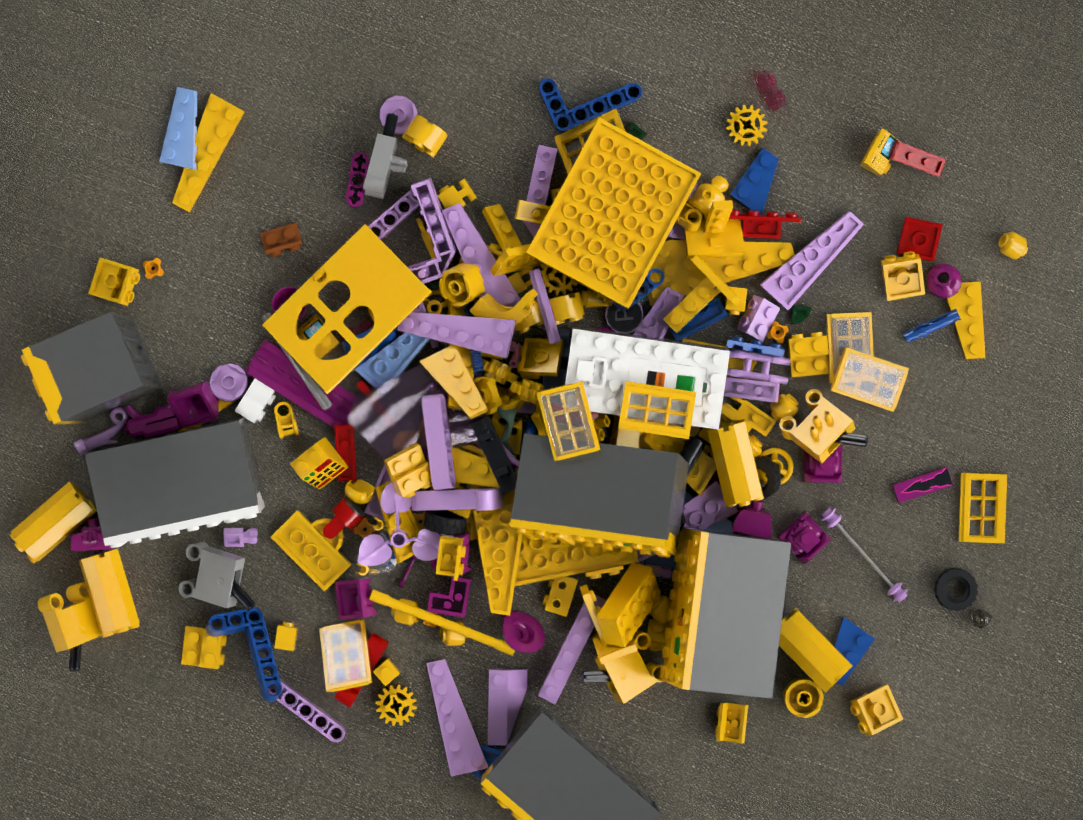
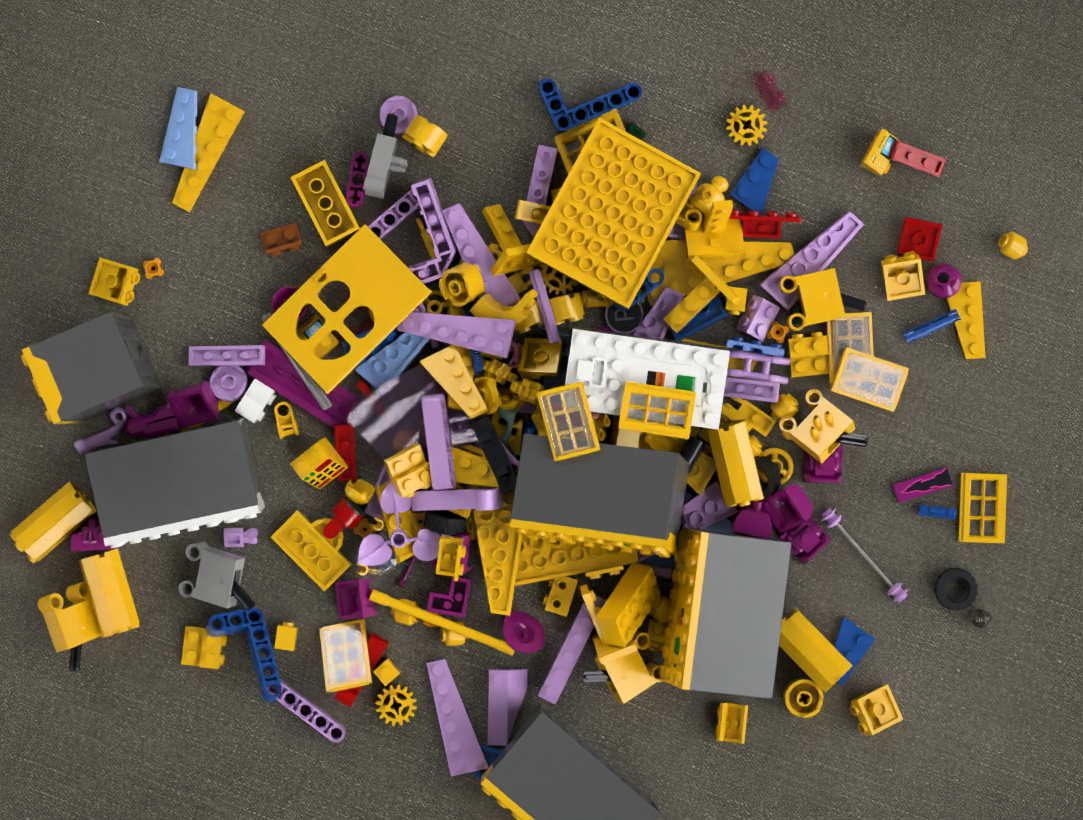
yellow brick [437,179,477,209] -> none
none -> lavender plate [188,345,265,367]
none -> yellow brick [290,160,360,247]
none -> magenta brick [762,484,814,534]
none -> yellow piece [778,268,866,331]
none -> blue axle [918,505,956,520]

